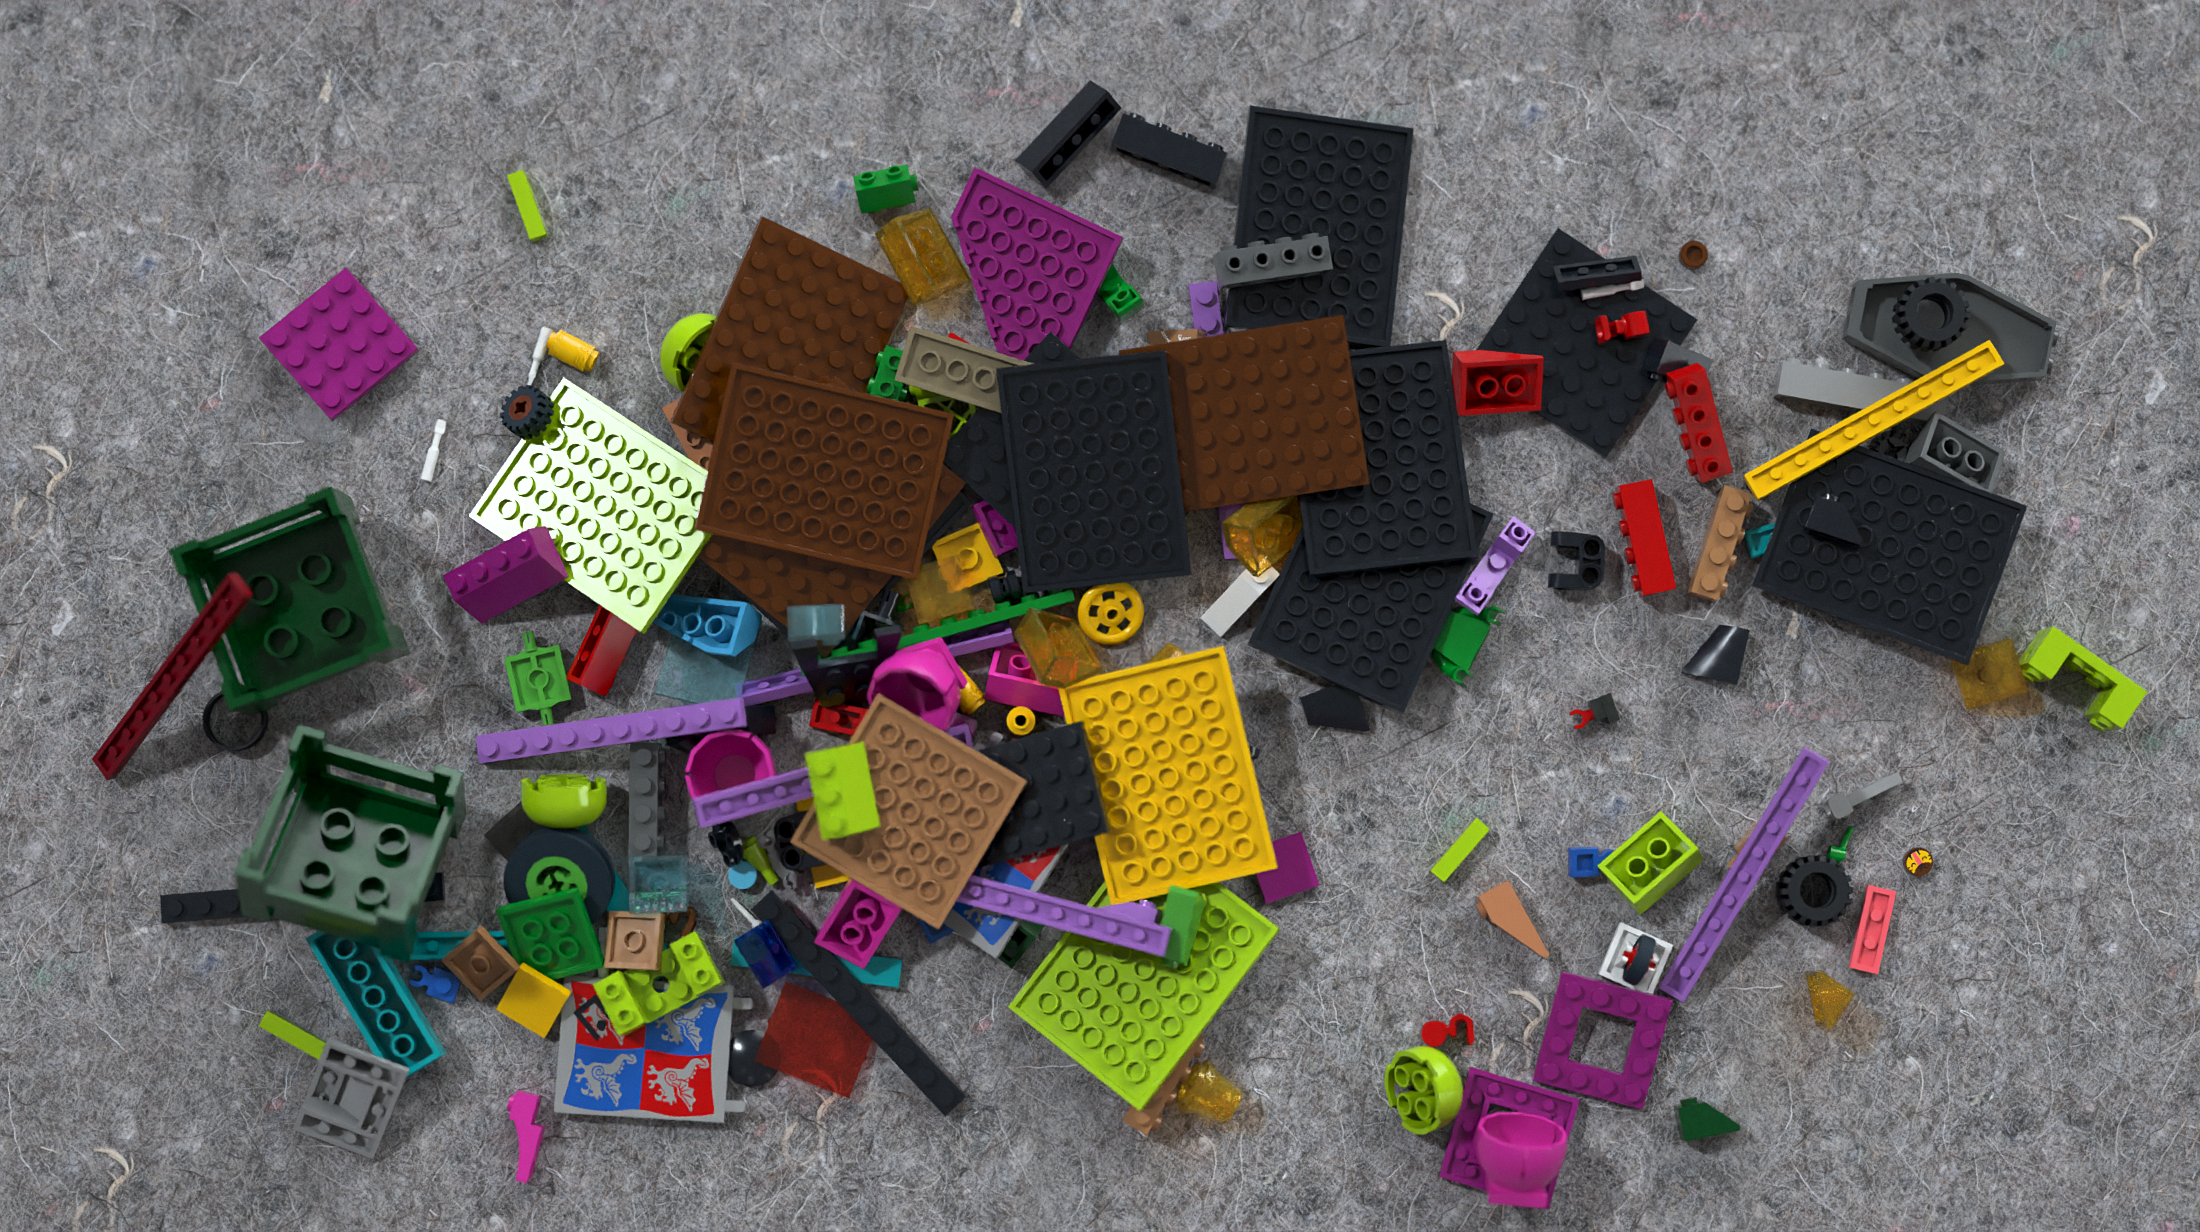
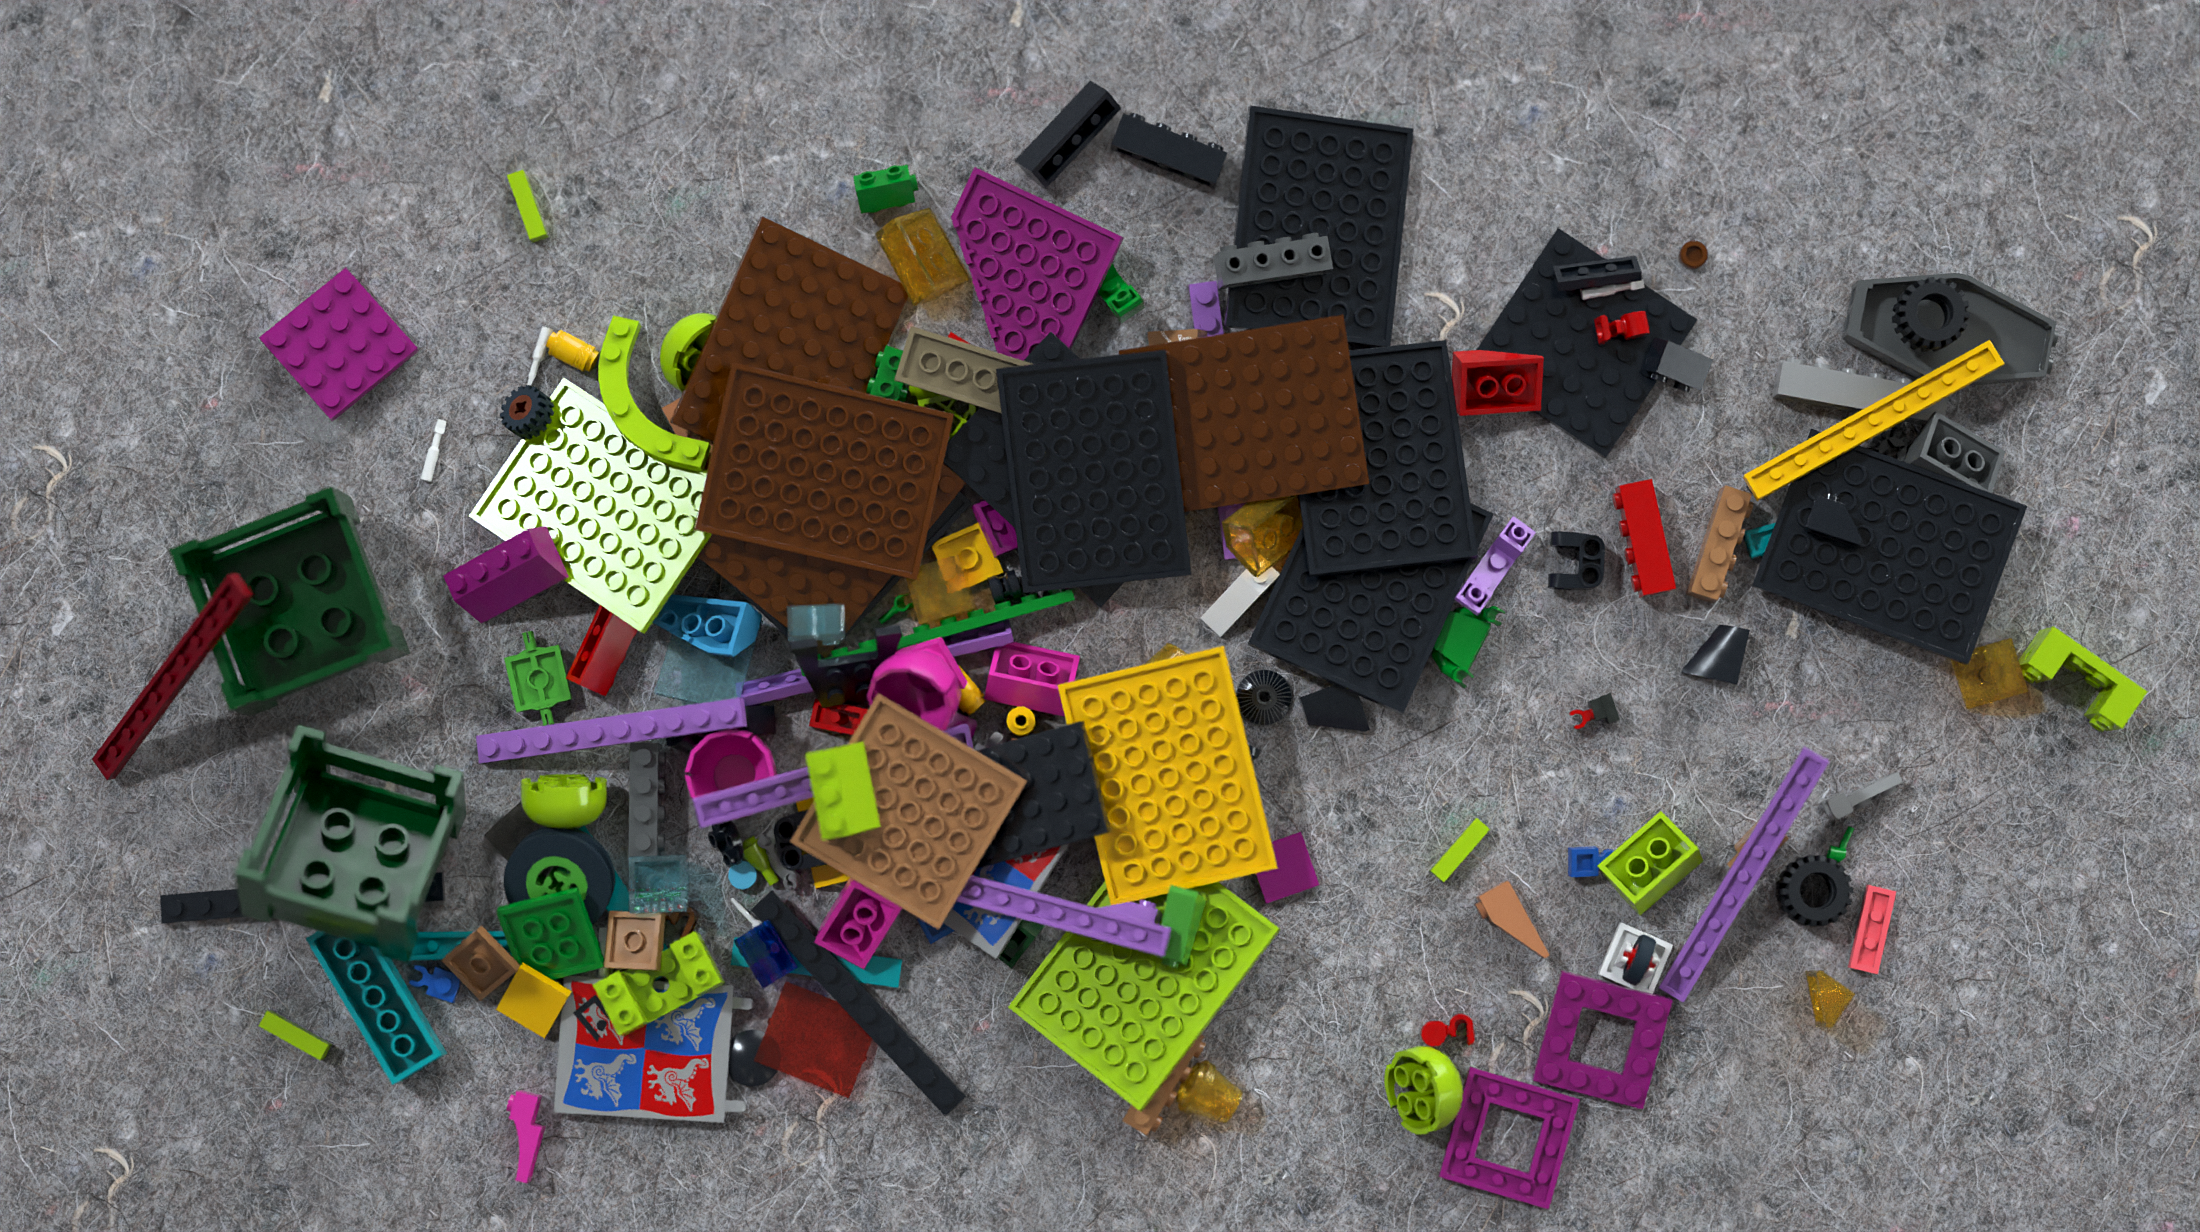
black tyre [202,691,268,751] -> none
light grey slope [293,1038,409,1159] -> none
black bracket [852,589,905,643] -> none
clear yellow slope [1014,607,1103,689] -> none
yellow plate [1078,582,1144,645] -> none
dark pink plate [1474,1112,1568,1208] -> none
red brick [1665,363,1733,483] -> none
dark green slope [1673,1097,1741,1141] -> none
tile [1903,847,1933,876] -> none
none -> lime plate [598,315,711,472]
none -> dish [1236,669,1292,726]

